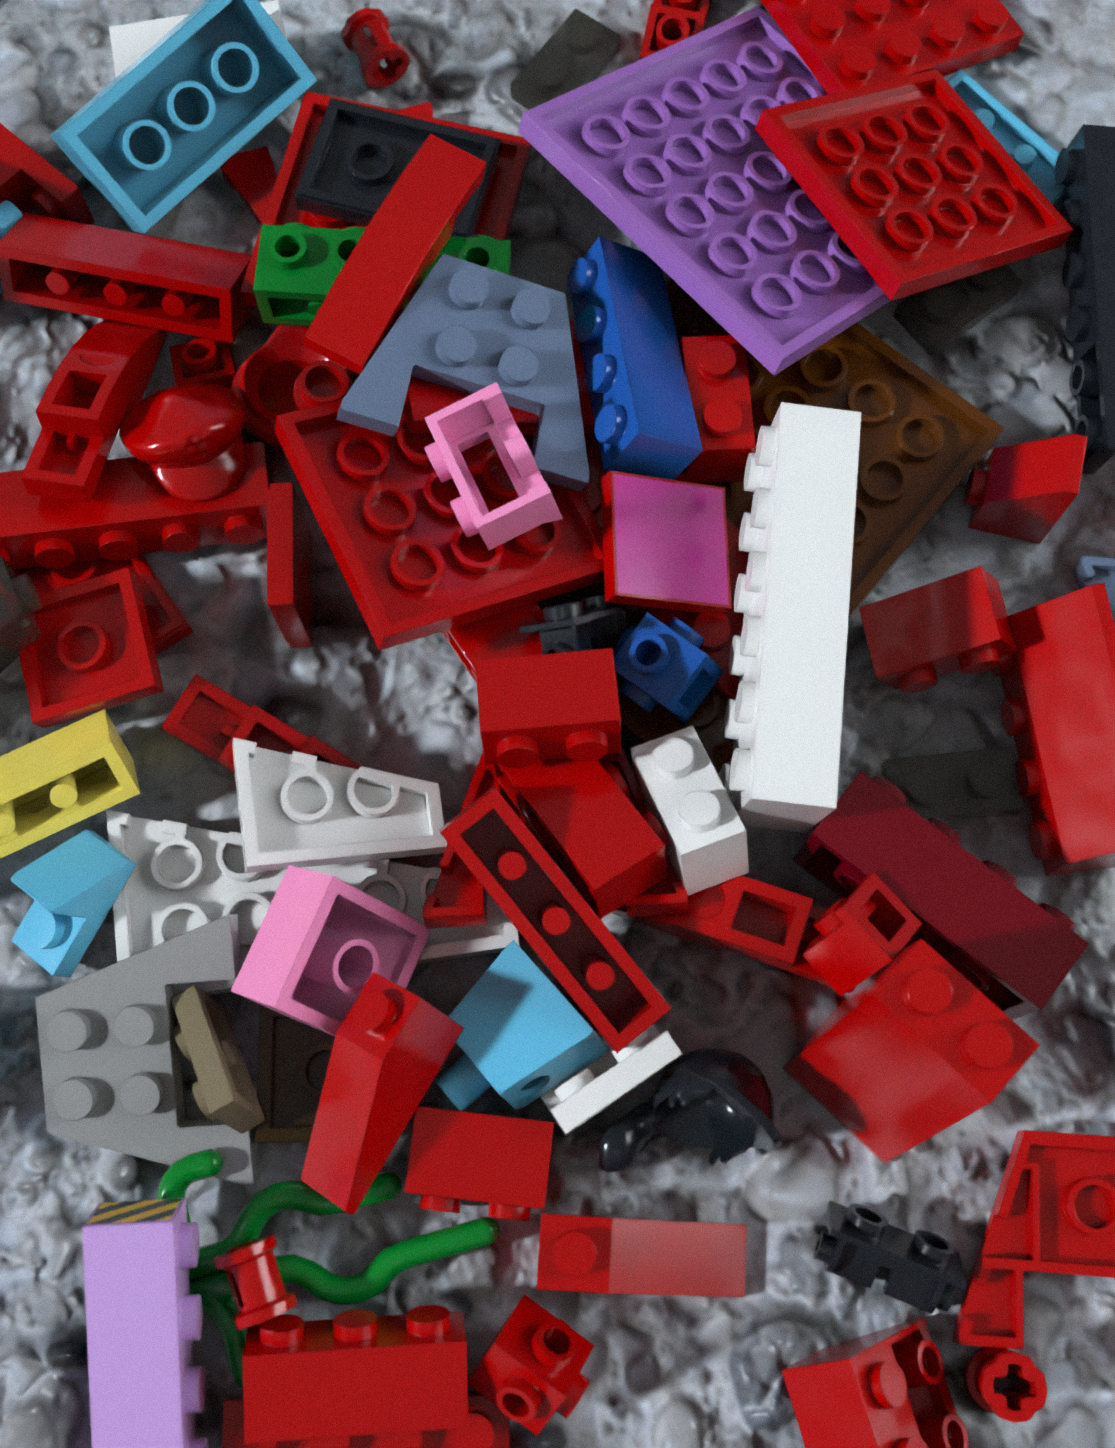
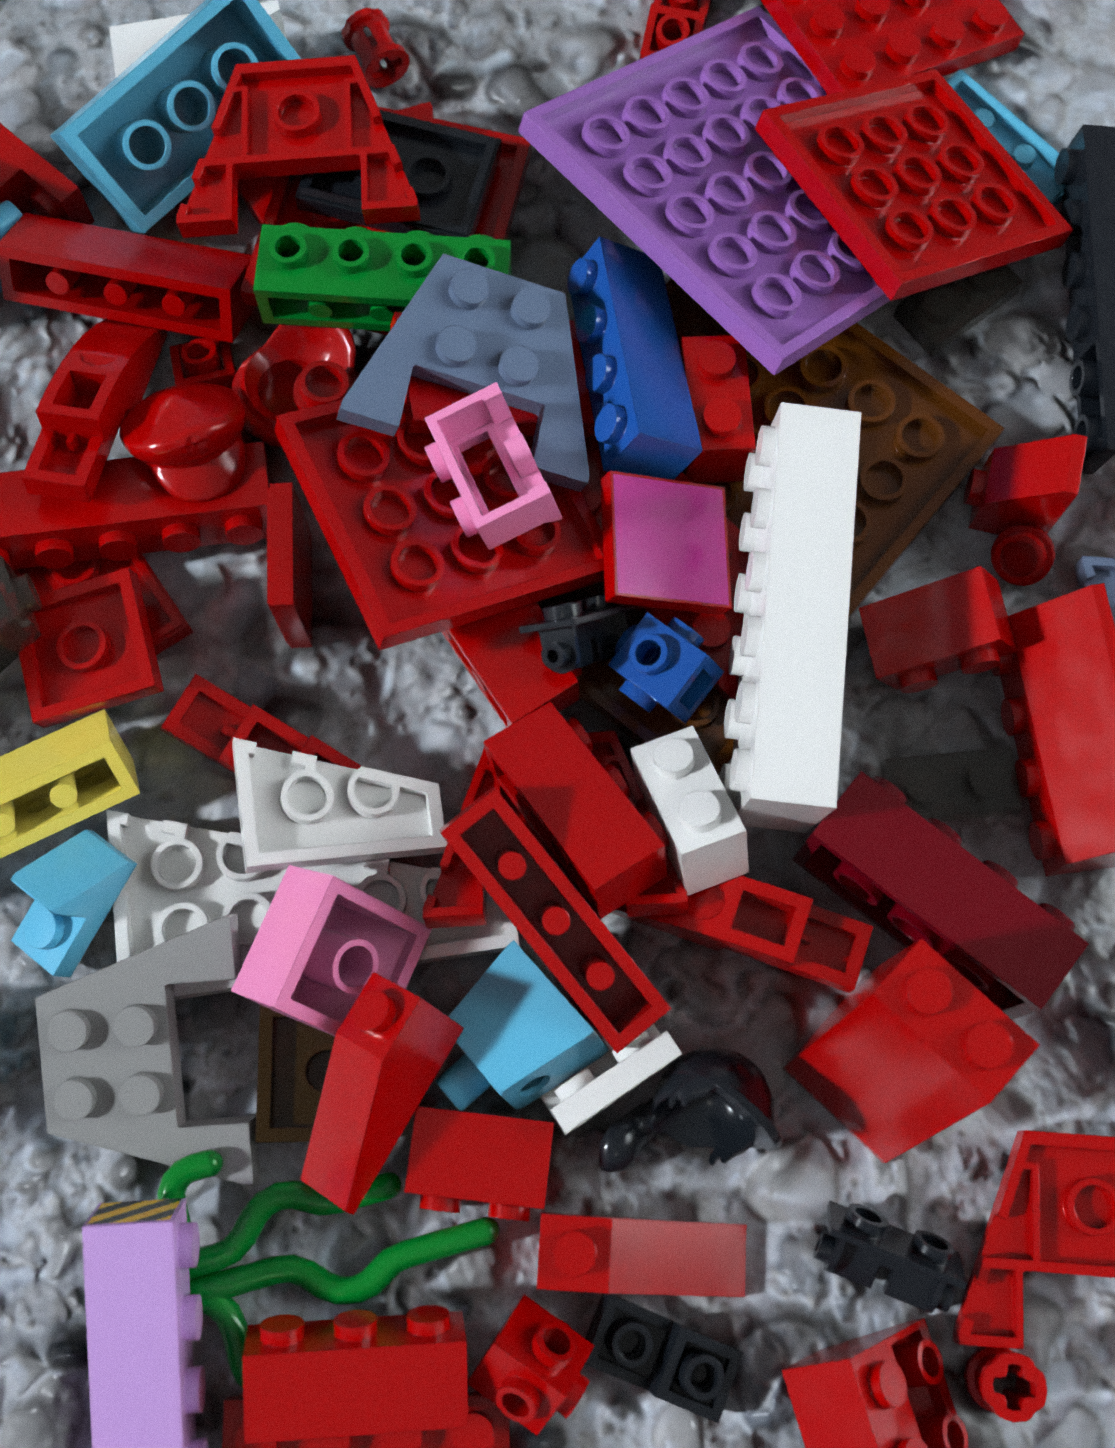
dark tan plate [171,985,266,1134] -> none
red bush [213,1233,298,1330] -> none
red slope [303,134,487,375] -> none
red brick [475,648,621,768] -> none
clear smoke plate [510,8,621,110] -> none
red brick [802,871,922,997] -> none
none -> red wing [176,55,421,238]
none -> black slope [585,1293,744,1423]
none -> red plate [991,524,1055,586]

